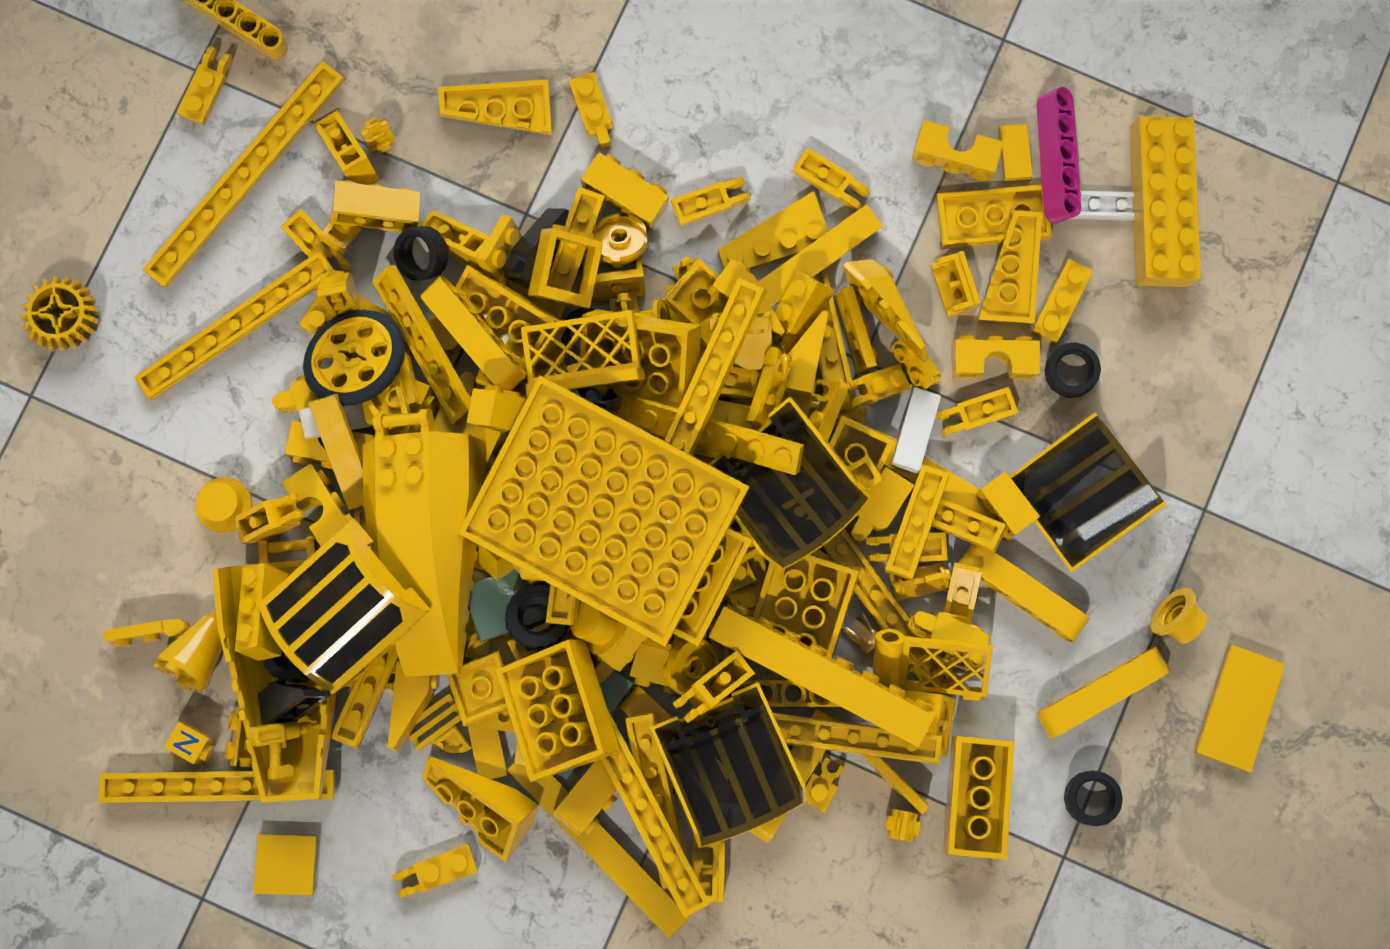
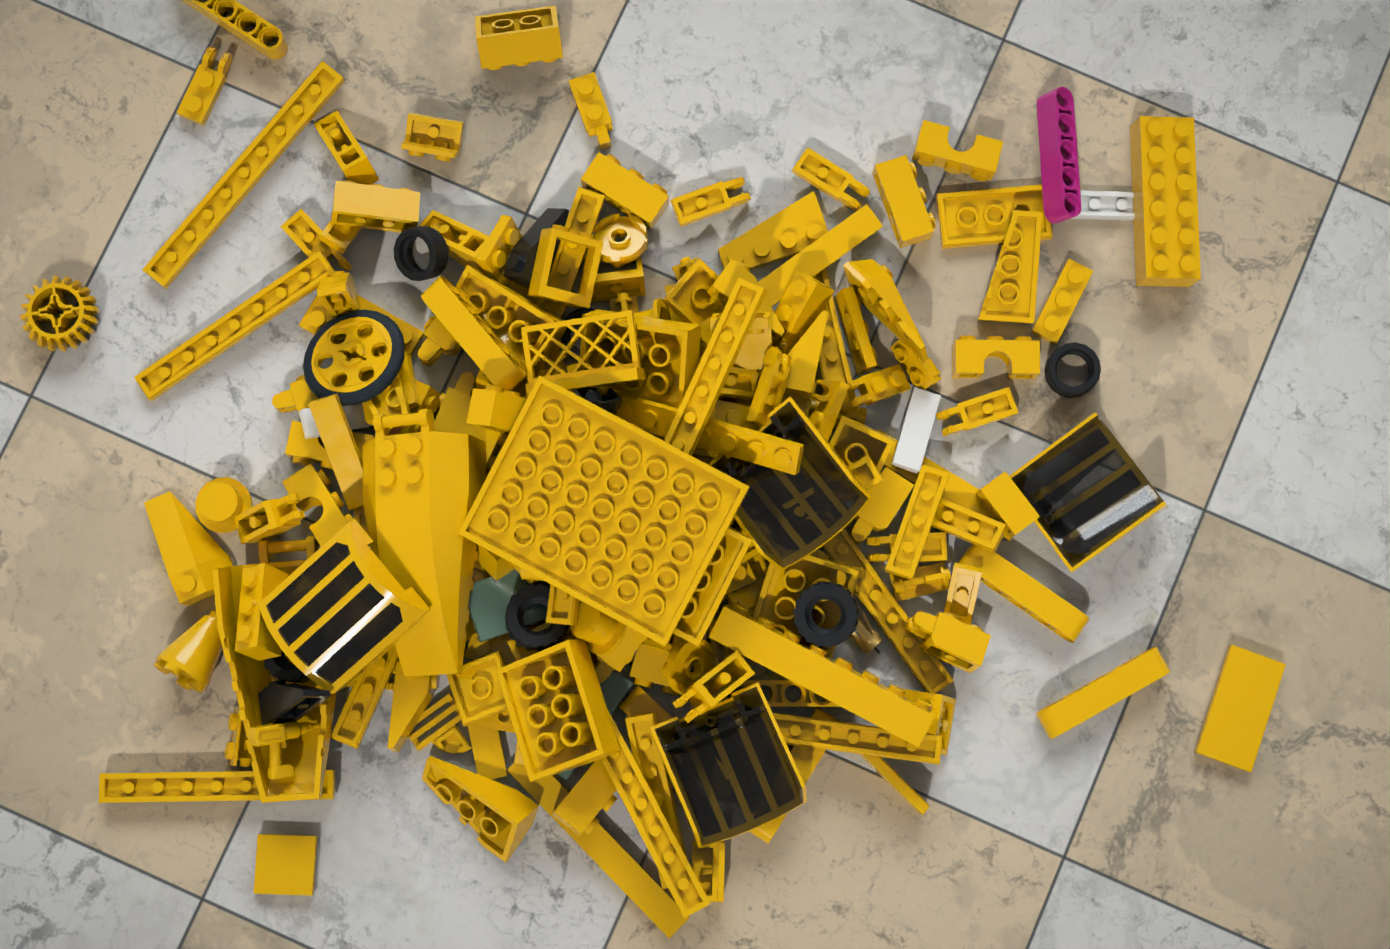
yellow hinge [103,618,190,648] -> none
yellow brick [164,721,215,764] -> none
yellow gear [360,117,396,154] -> none
yellow plate [373,265,471,425] -> none
yellow hinge [392,844,478,898] -> none
yellow wing [438,79,552,135] -> none
yellow plate [806,757,845,813] -> none
yellow piece [872,629,993,701] -> none
yellow gear [884,809,922,842] -> none
yellow hinge [931,250,981,318] -> none
yellow brick [943,736,1015,860] -> none
yellow tile [998,124,1033,181] -> none
black tyre [1064,771,1123,827] -> none
yellow piece [1150,587,1208,644] -> none
none -> yellow wedge [144,491,234,606]
none -> yellow bracket [401,112,464,162]
none -> yellow slope [475,5,563,70]
none -> black tyre [793,581,860,647]
none -> yellow brick [872,155,936,249]

